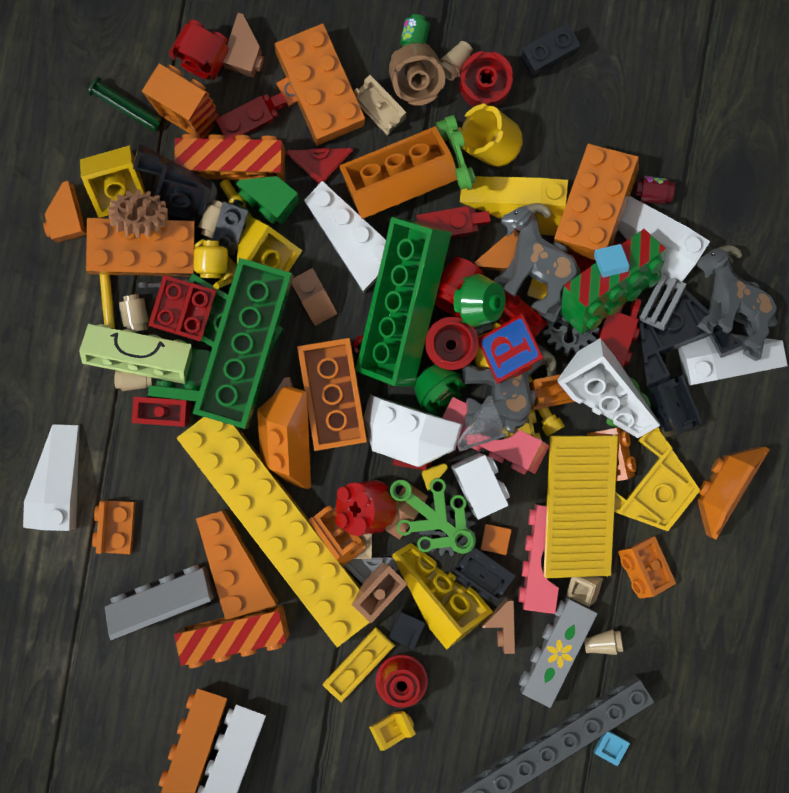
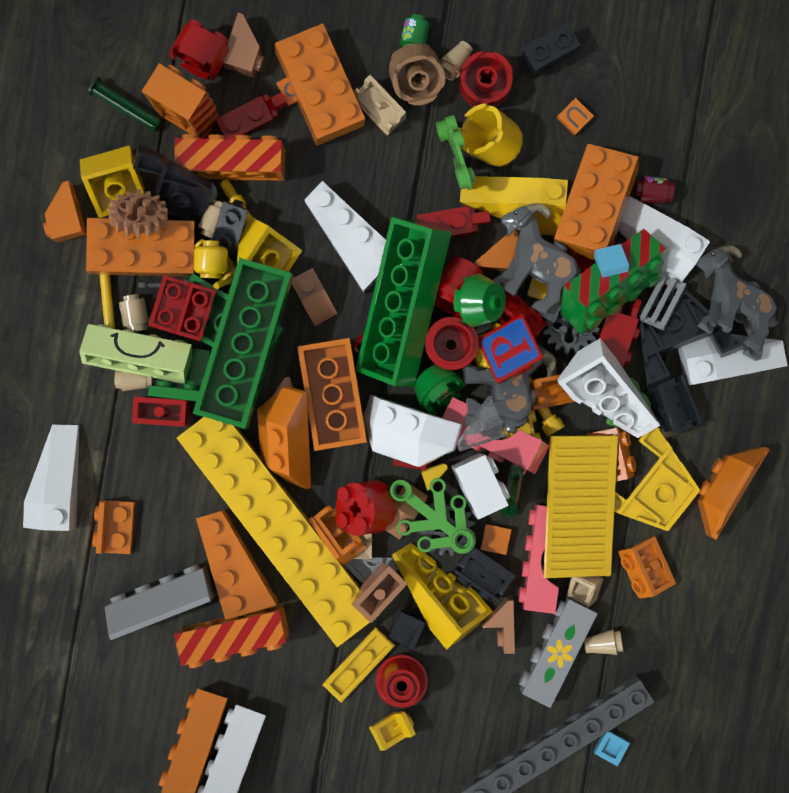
green slope [236,176,301,225] -> none
red tile [286,147,353,184] -> none
orange brick [339,126,457,219] -> none
none -> dark green axle [500,465,524,517]
none -> orange tile [557,98,594,136]

